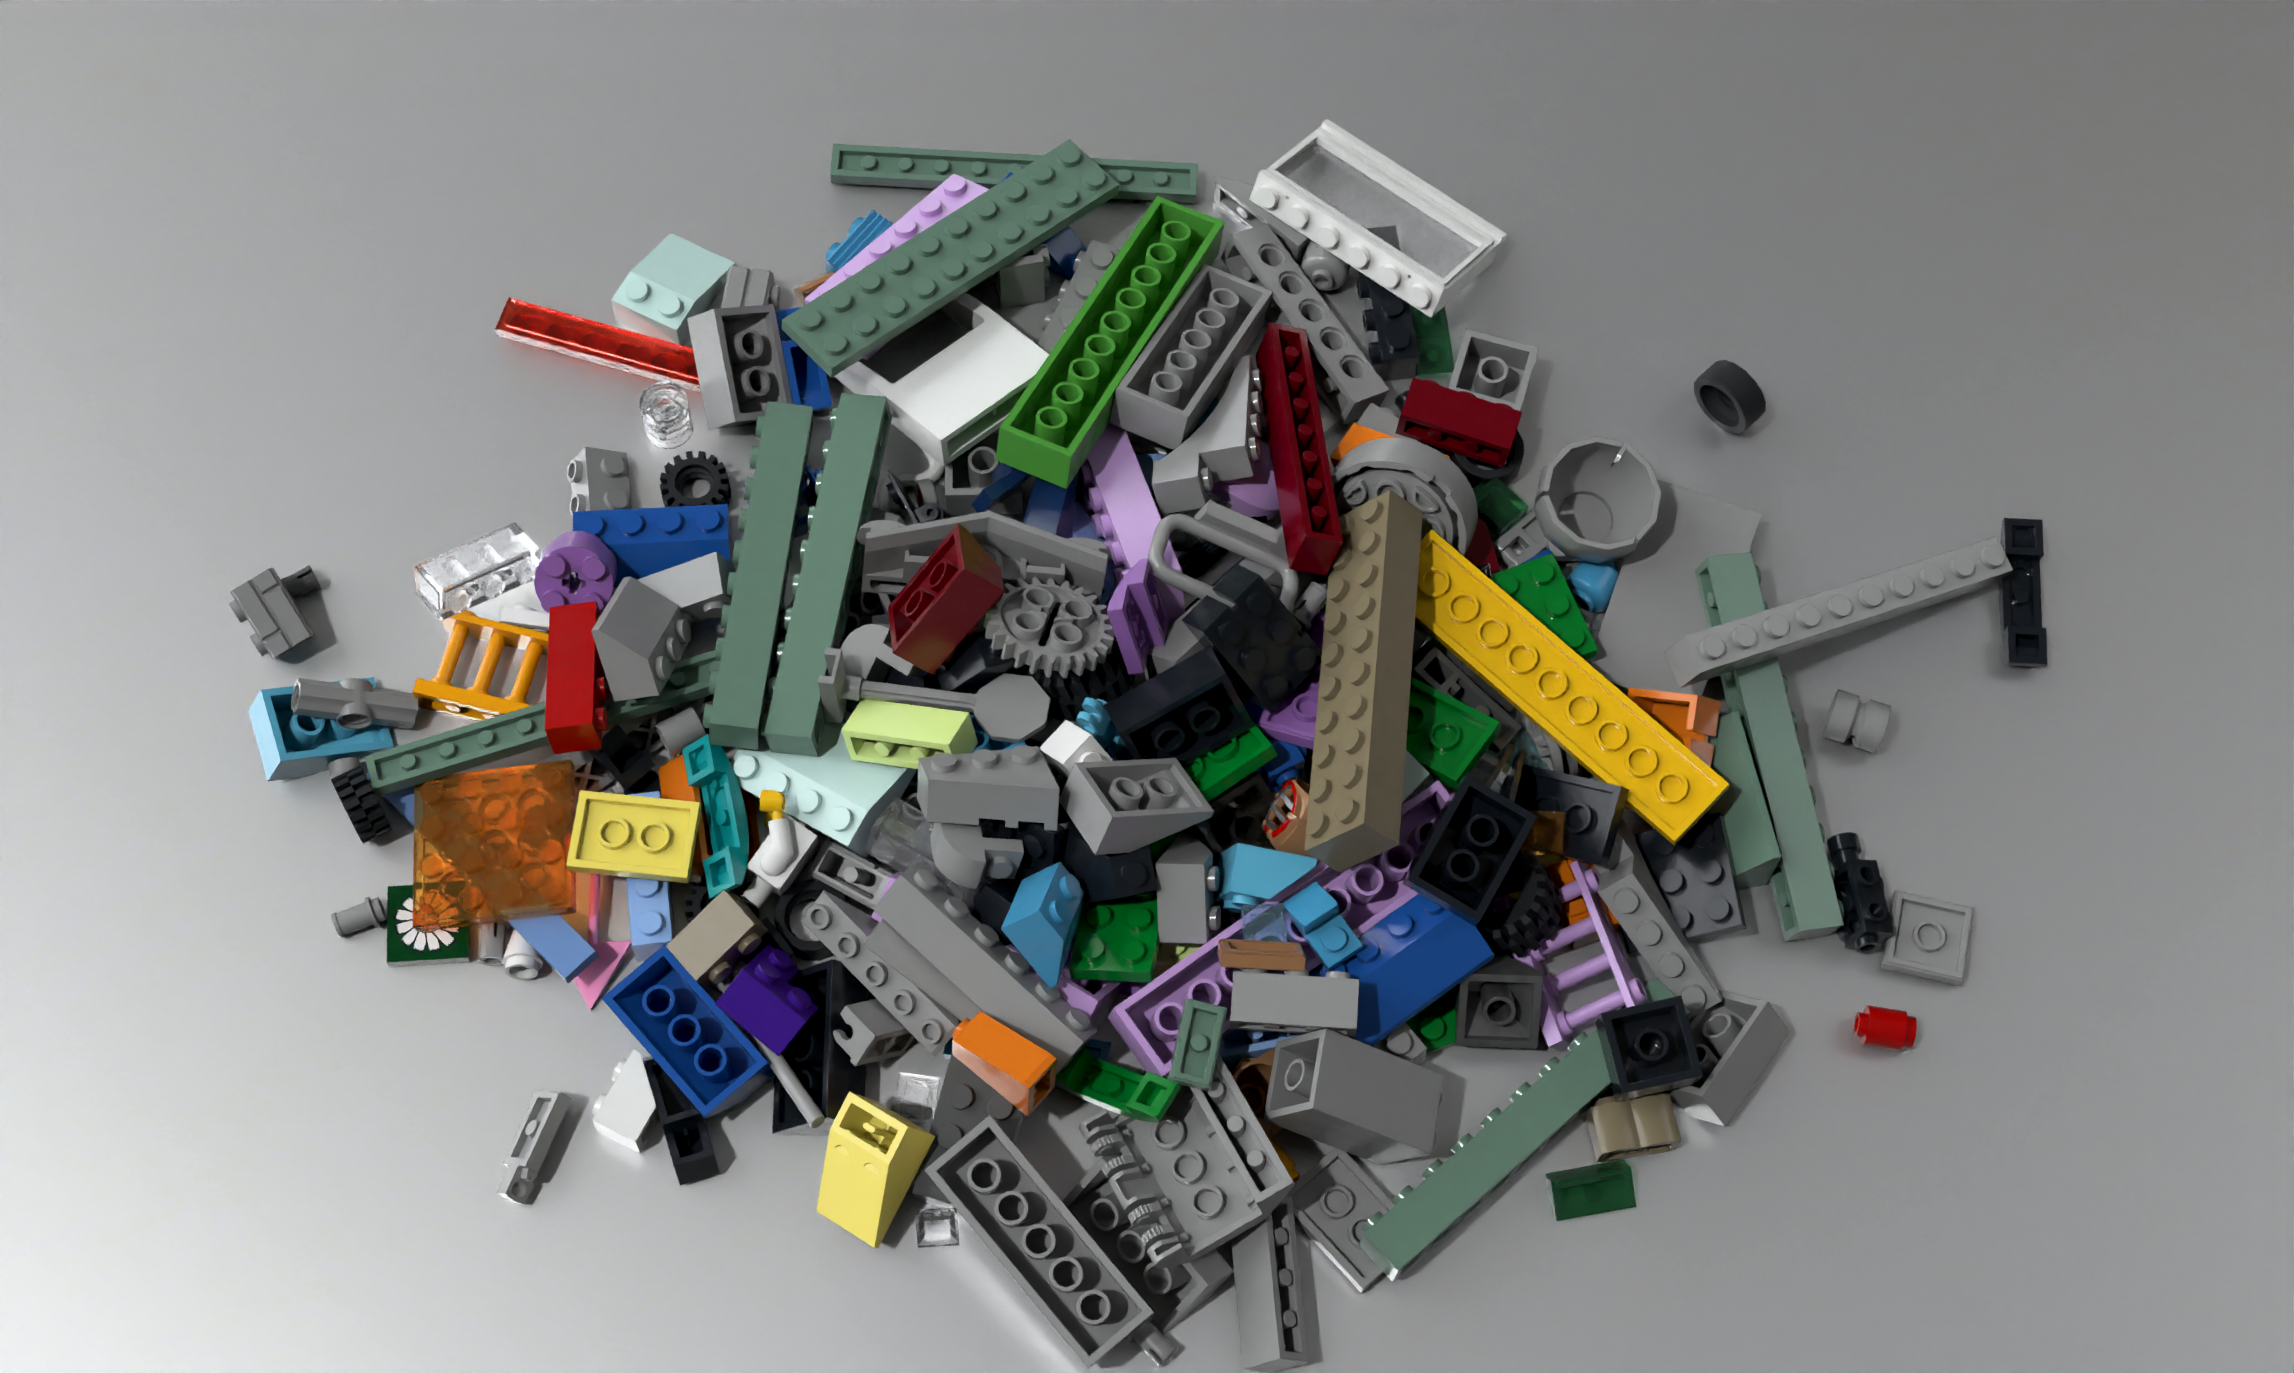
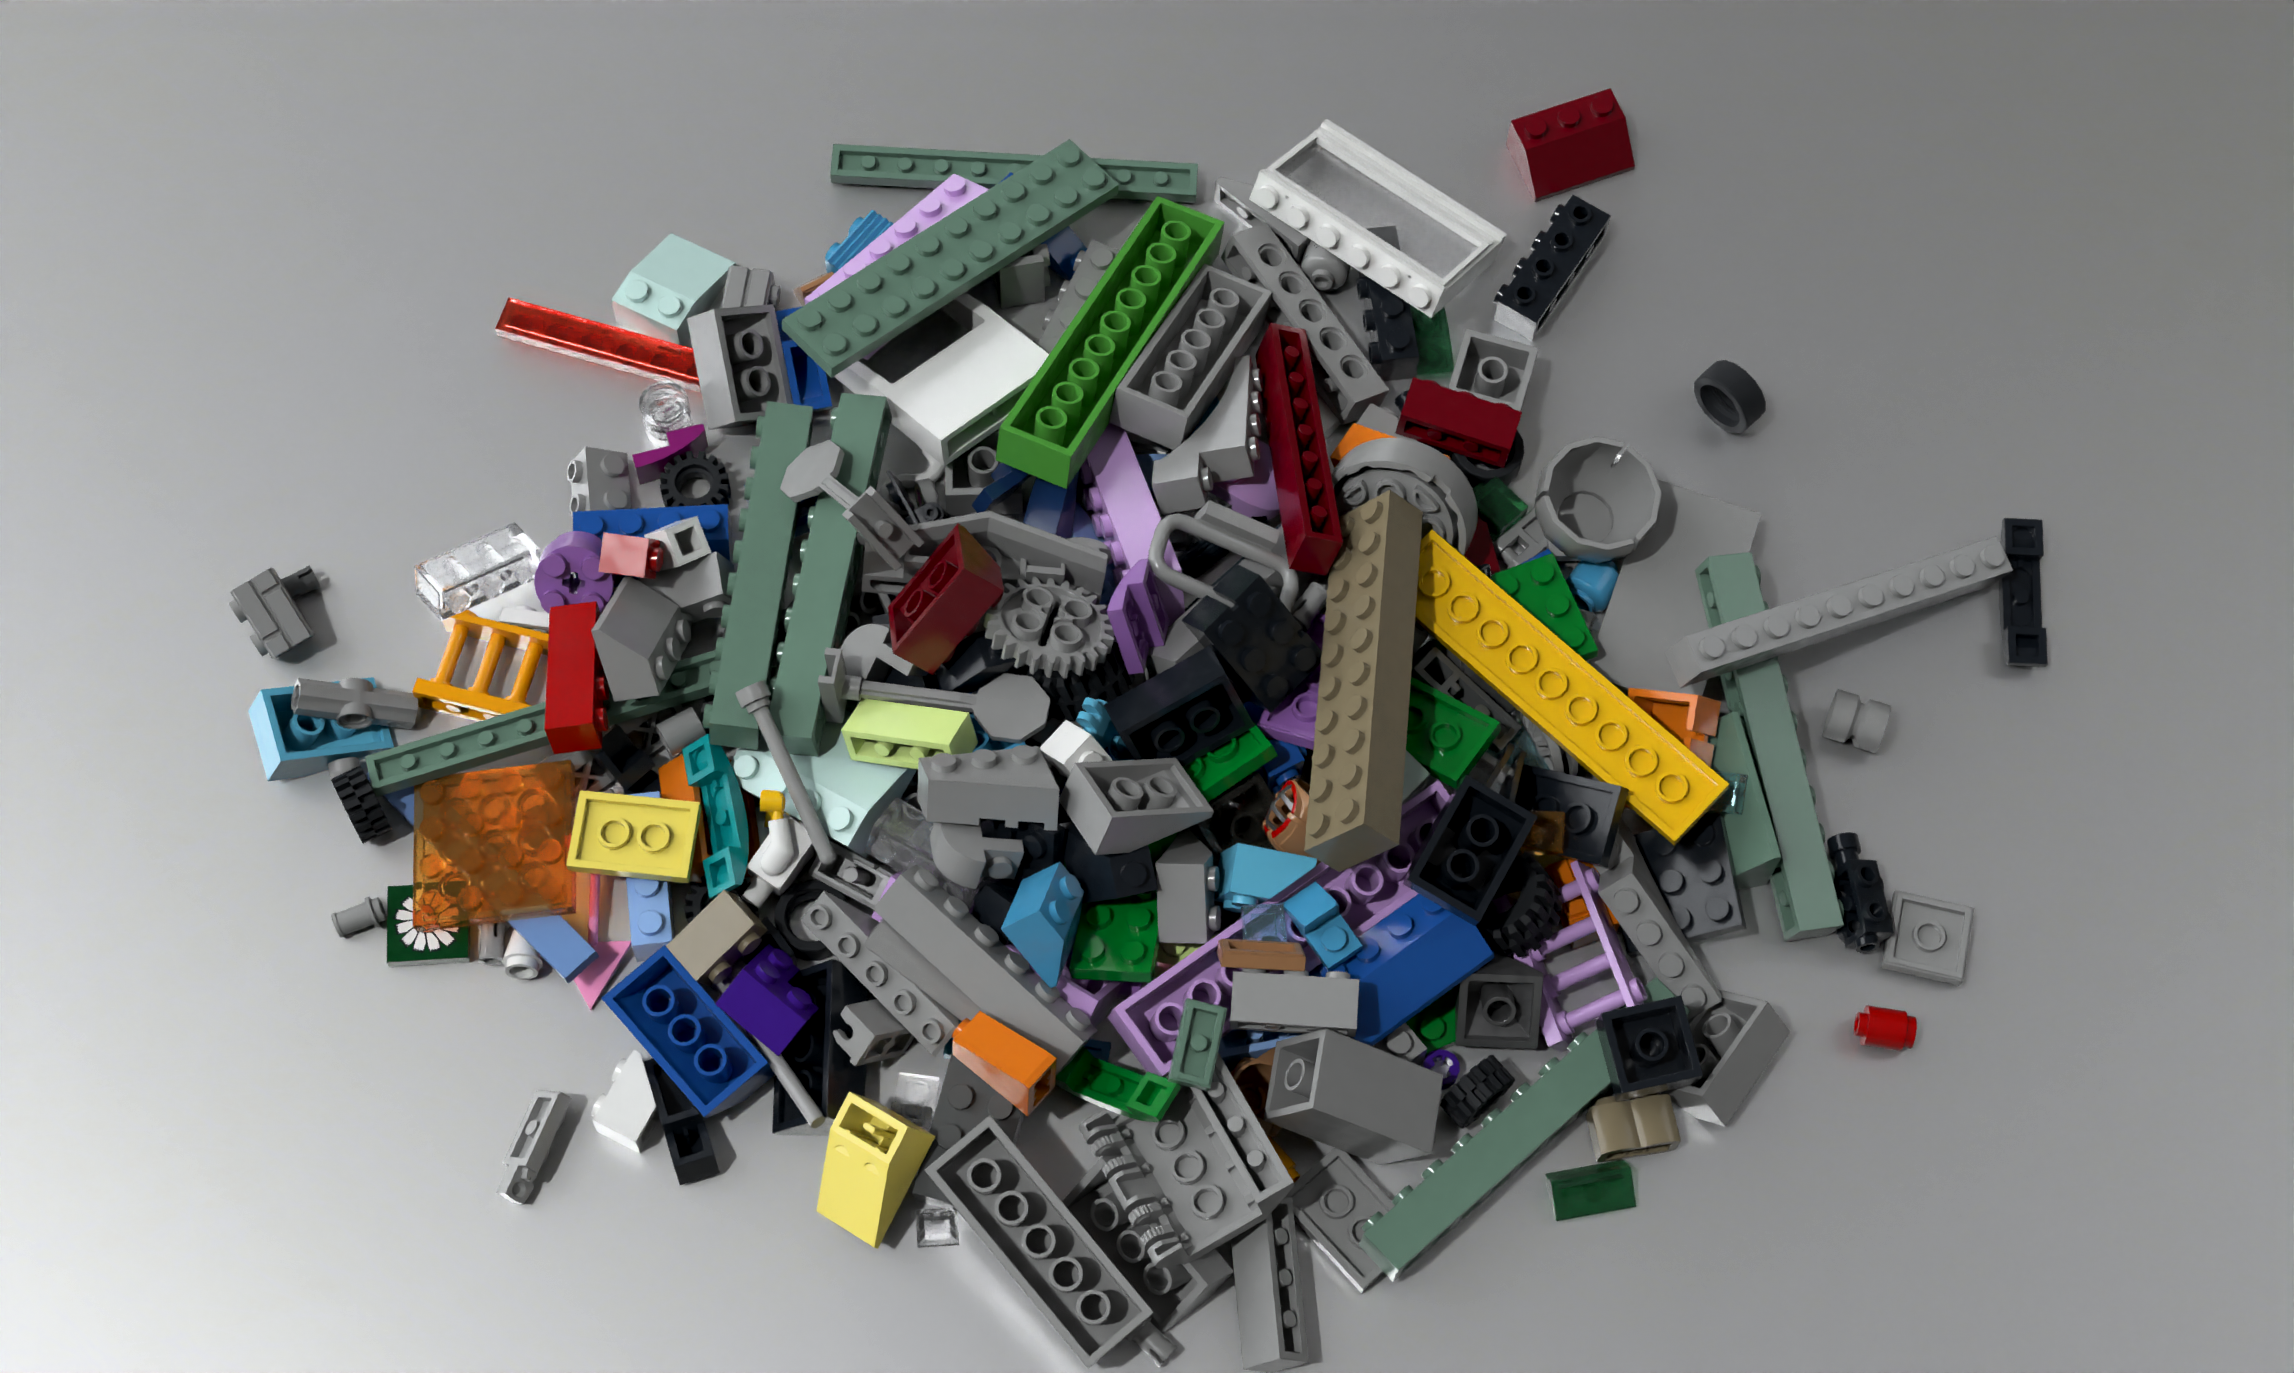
none -> arch [598,532,663,579]
none -> magenta slope [632,423,708,485]
none -> white brick [644,516,712,571]
none -> light grey piece [735,680,836,865]
none -> light grey piece [780,440,925,571]
none -> dark purple bush [1423,1049,1460,1090]
none -> black tyre [1440,1055,1516,1129]
none -> black brick [1493,195,1611,341]
none -> dark red slope [1506,88,1635,202]
none -> clear light blue tile [1708,771,1748,815]

